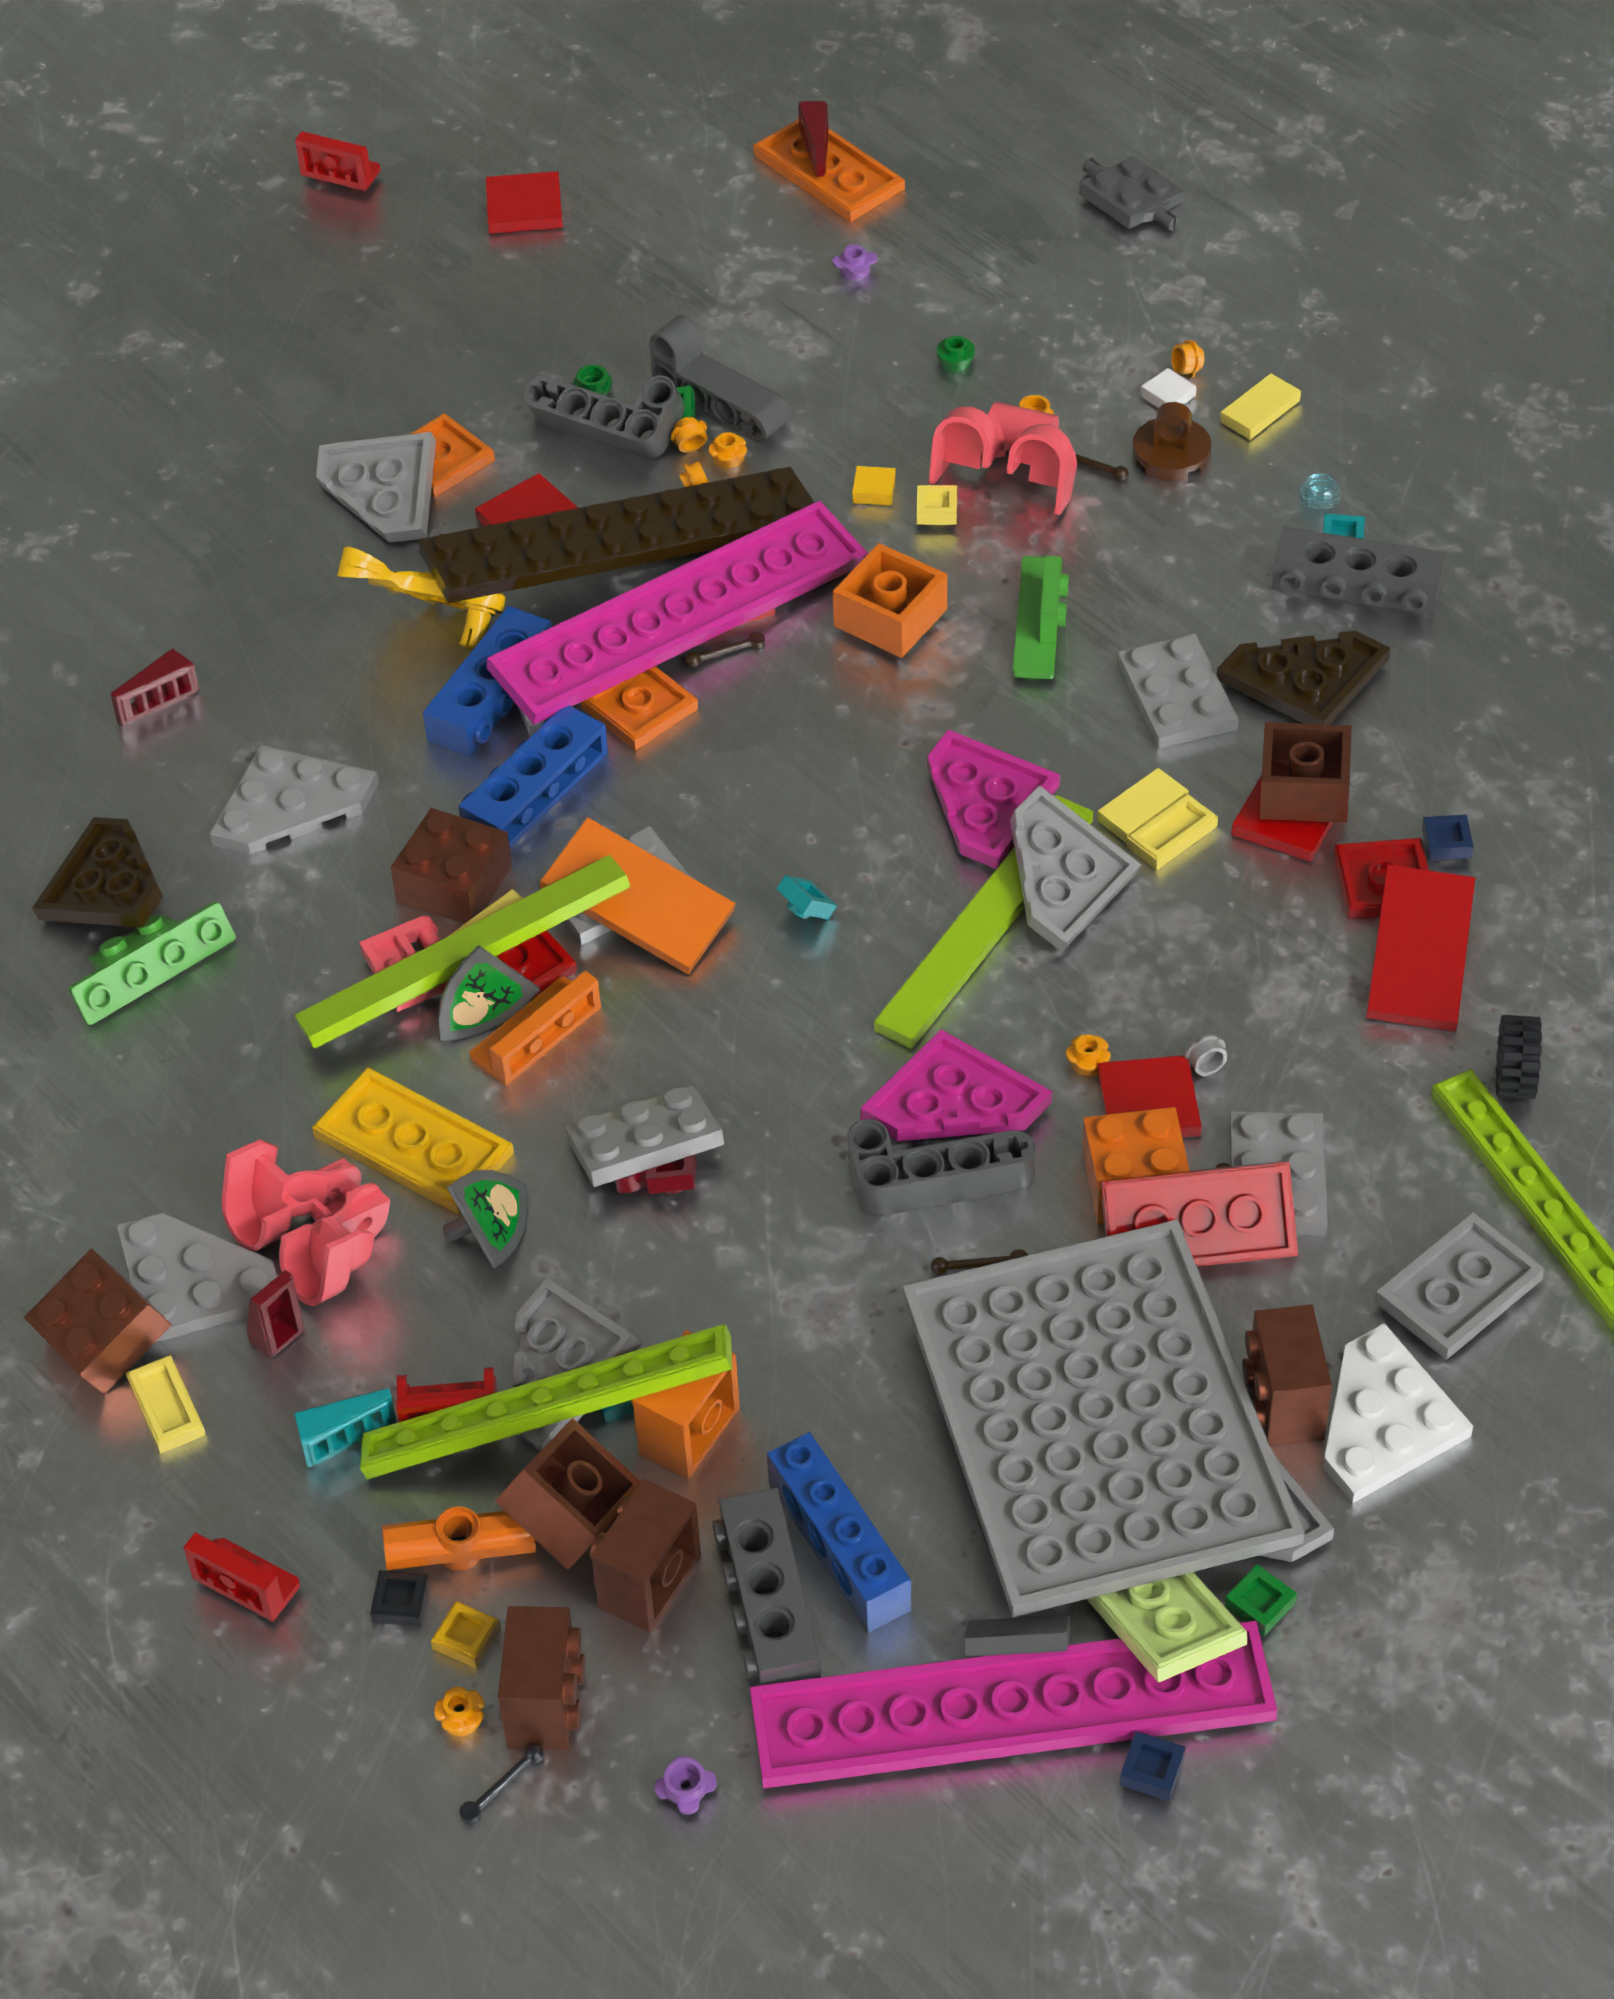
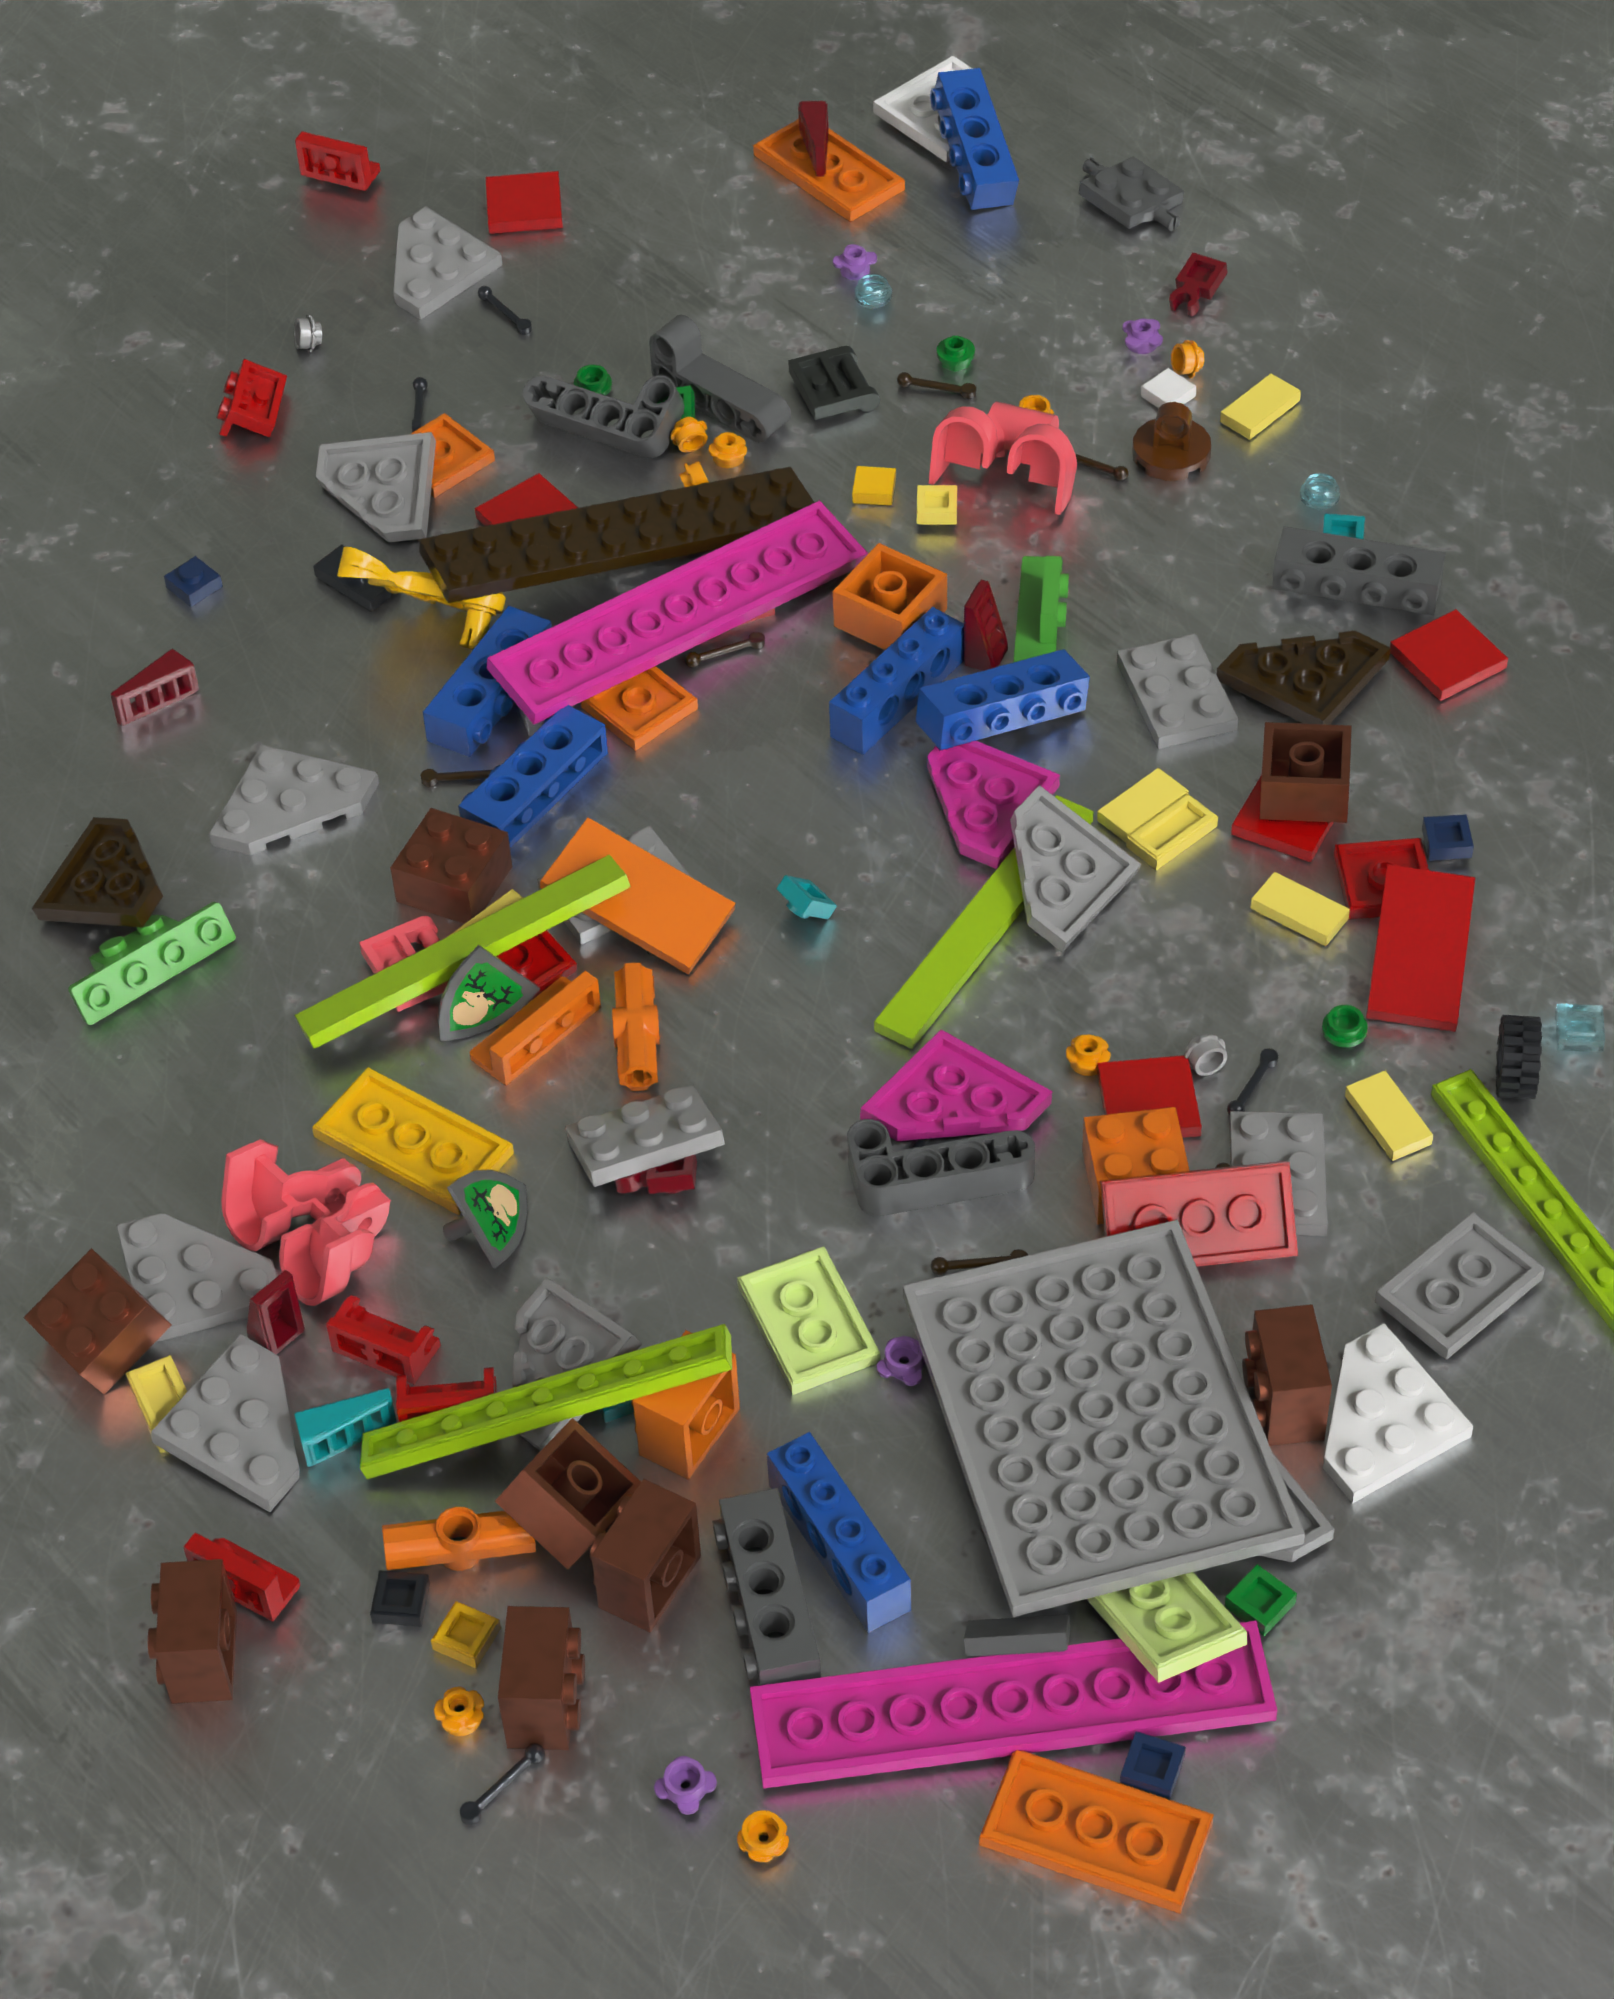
none -> copper brick [148,1559,237,1704]
none -> light grey plate [151,1334,299,1512]
none -> dark blue plate [164,556,223,607]
none -> red bracket [216,359,287,438]
none -> light grey plate [294,315,322,353]
none -> black plate [313,544,394,612]
none -> red hinge [326,1295,441,1385]
none -> light grey plate [393,206,502,320]
none -> black hinge [412,377,428,432]
none -> dark brown hinge [420,765,500,787]
none -> black hinge [478,286,532,335]
none -> orange piece [612,963,660,1091]
none -> yellowish green tile [737,1246,881,1395]
none -> light orange plate [737,1810,789,1862]
none -> pearl dark grey plate [788,346,880,420]
none -> blue brick [829,607,964,755]
none -> clear light blue plate [854,274,892,309]
none -> white plate [873,56,973,163]
none -> medium lavender plate [877,1336,926,1386]
none -> dark brown hinge [897,372,976,399]
none -> blue brick [915,649,1090,750]
none -> blue brick [930,68,1019,210]
none -> dark red slope [964,579,1008,671]
none -> orange tile [979,1750,1214,1914]
none -> medium lavender plate [1122,319,1163,354]
none -> dark red plate [1169,253,1228,317]
none -> black hinge [1227,1048,1278,1115]
none -> light yellow tile [1251,872,1350,946]
none -> green plate [1322,1005,1368,1048]
none -> light yellow tile [1345,1070,1433,1161]
none -> red tile [1390,609,1508,701]
none -> clear light blue plate [1555,1004,1605,1052]

